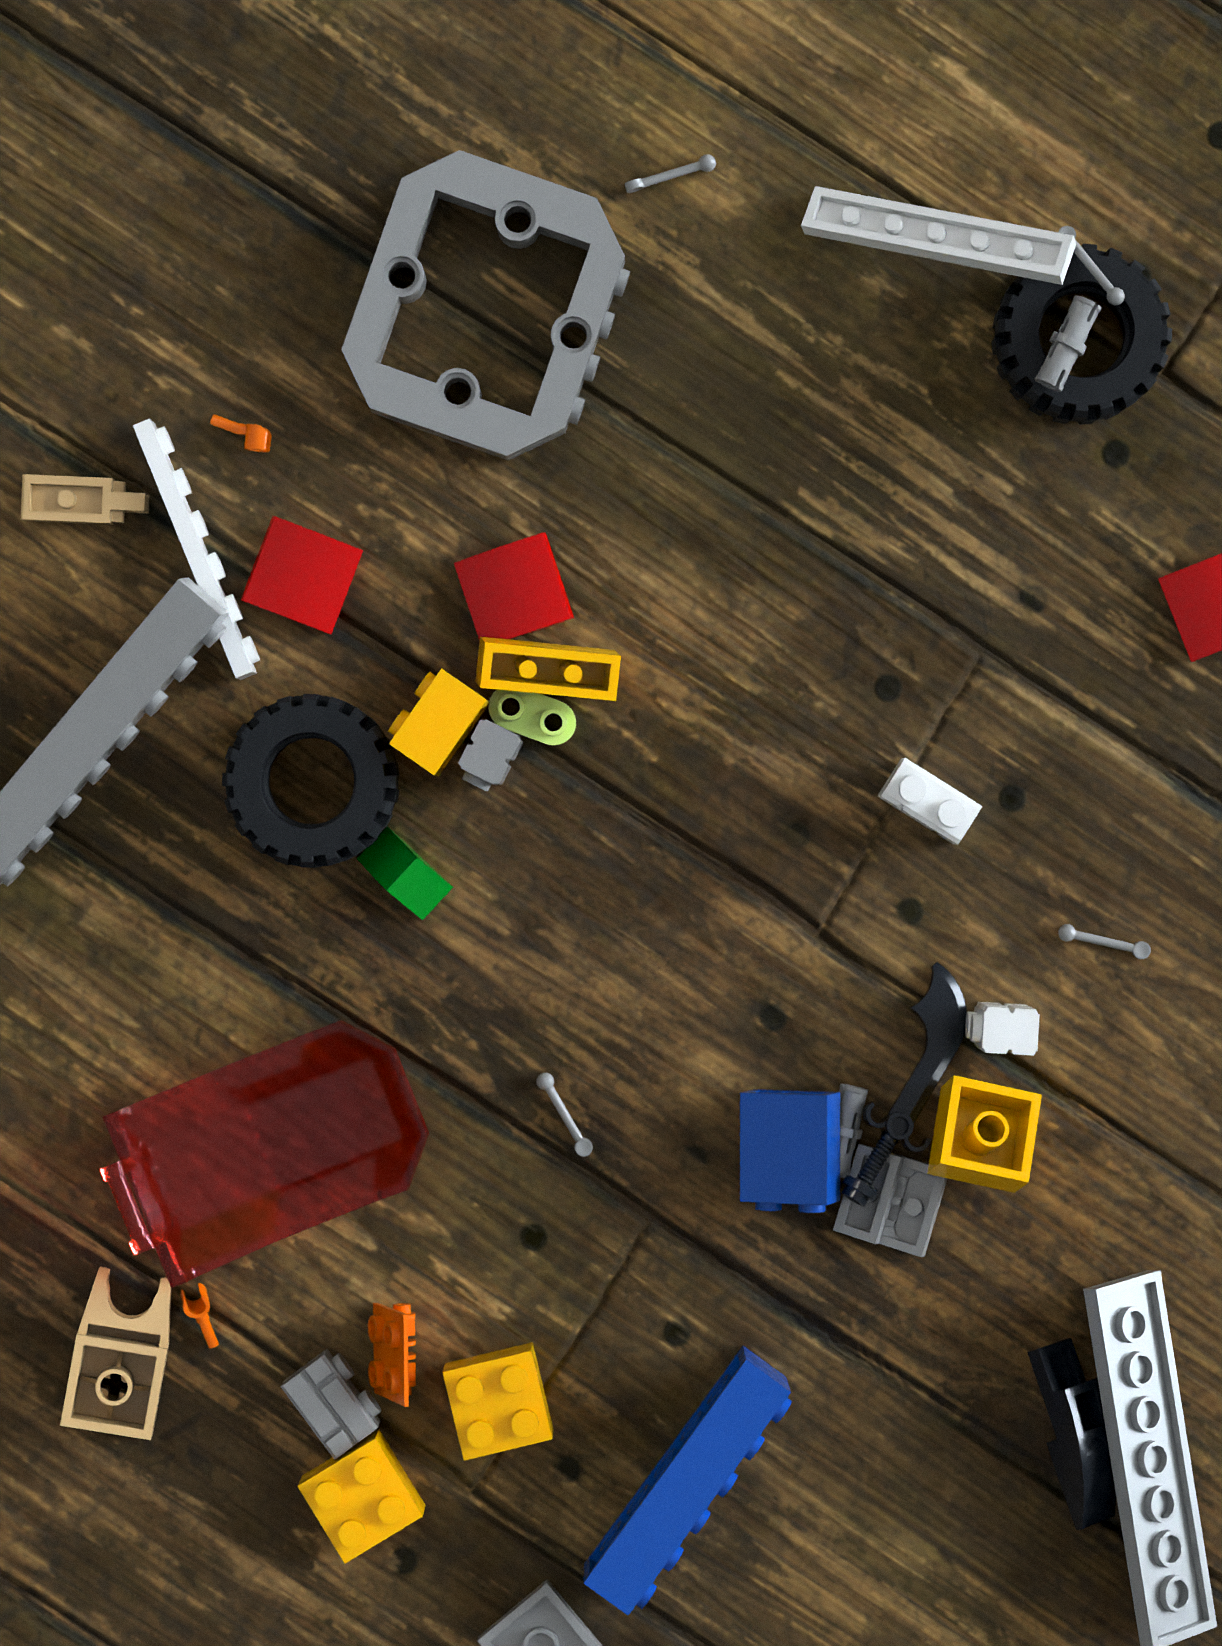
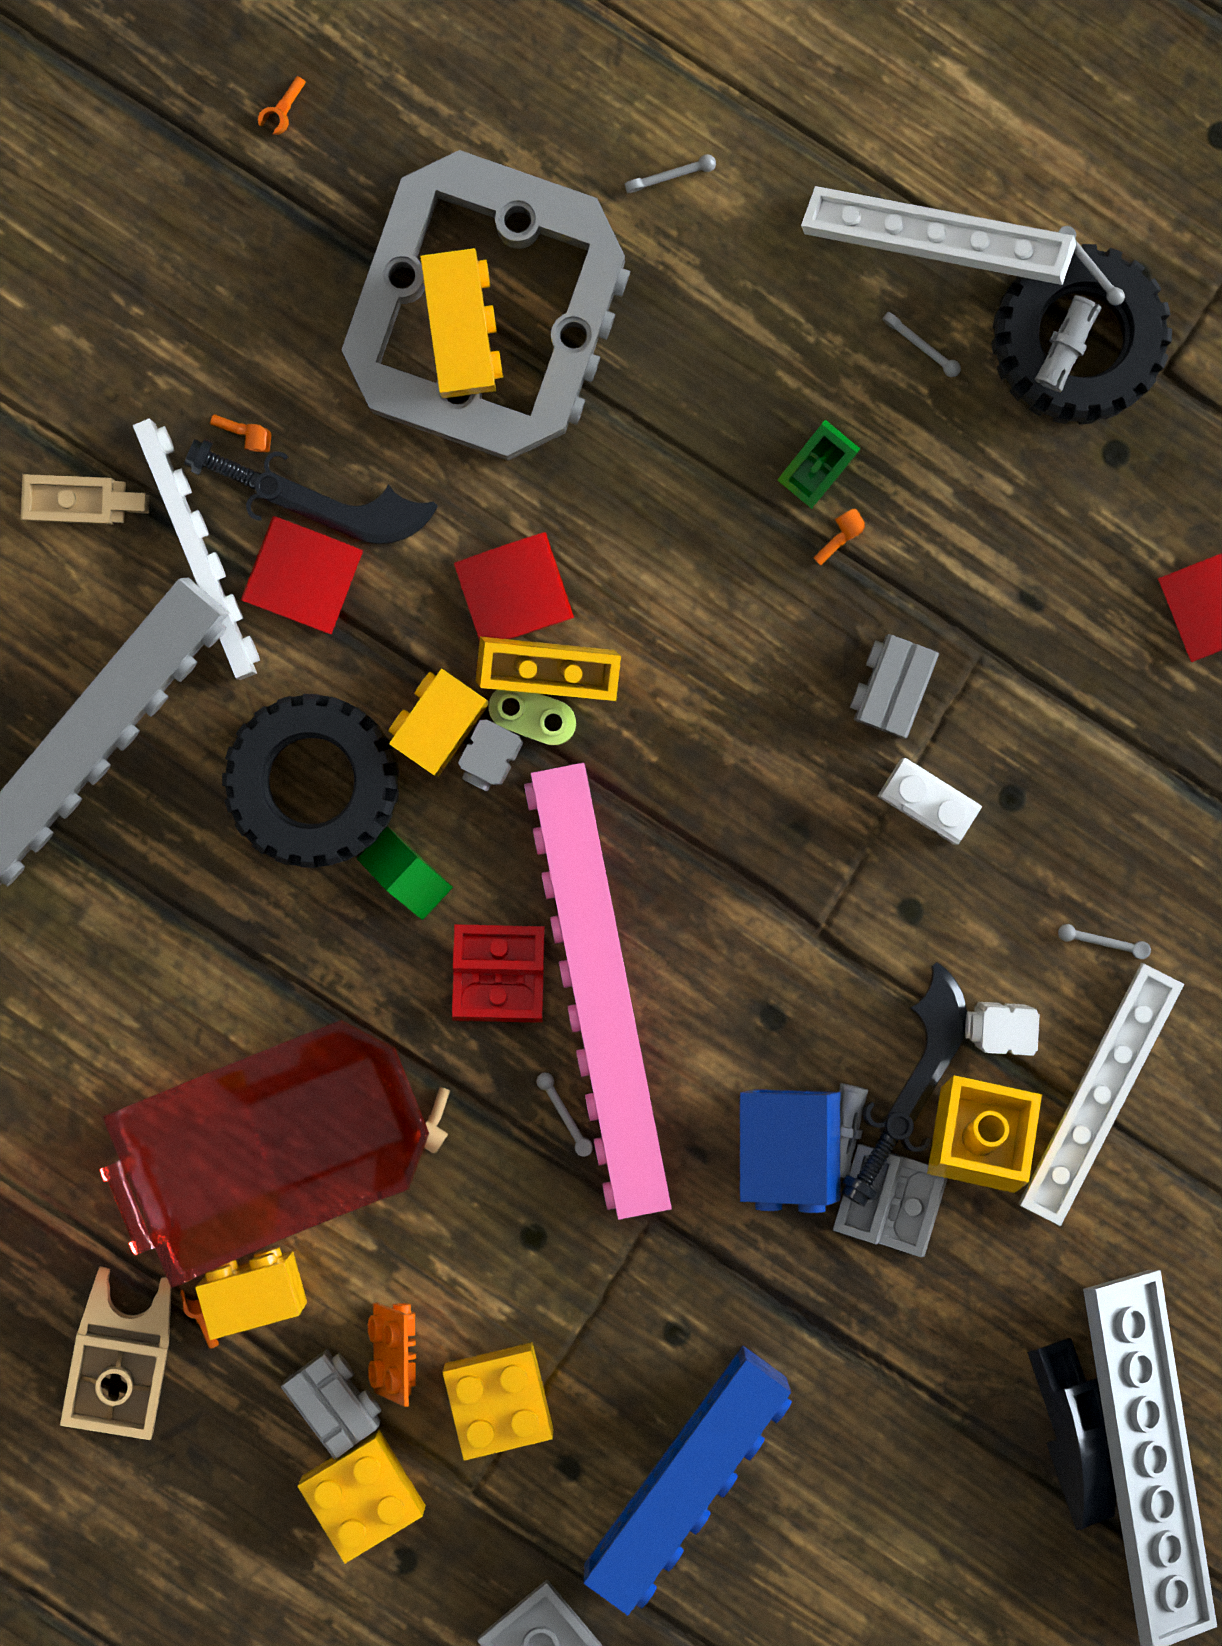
none -> black sword [184,439,438,544]
none -> yellow brick [195,1247,307,1340]
none -> orange hand [258,76,306,135]
none -> tan hand [418,1087,450,1153]
none -> yellow brick [420,248,503,399]
none -> red slope [452,924,545,1023]
none -> bright pink brick [524,763,672,1220]
none -> green slope [777,420,860,509]
none -> orange hand [813,509,865,565]
none -> light grey brick [850,634,939,739]
none -> light grey hinge [882,312,961,377]
none -> white plate [1018,963,1184,1226]

